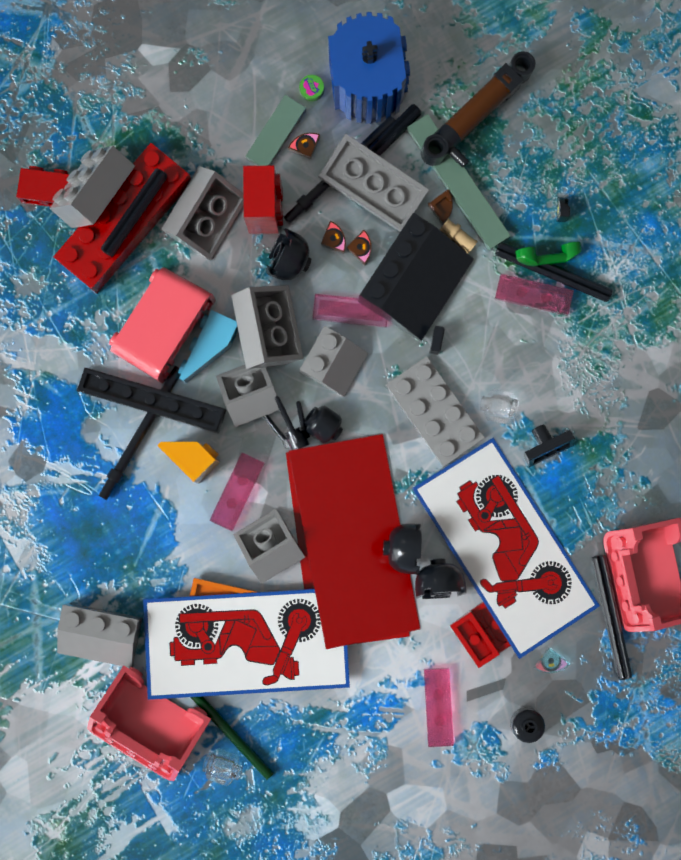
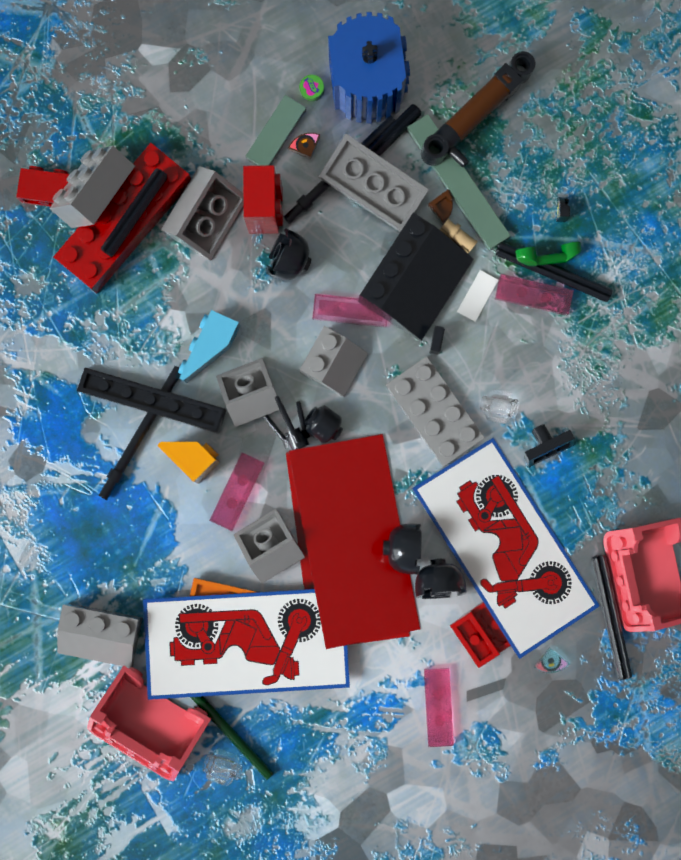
coral windscreen [109,267,216,384] -> none
light grey brick [231,285,304,369] -> none
reddish brown tile [321,221,346,254] -> none
reddish brown tile [347,230,371,266] -> none
black head [510,707,545,743] -> none
none -> white sticker [457,270,498,322]

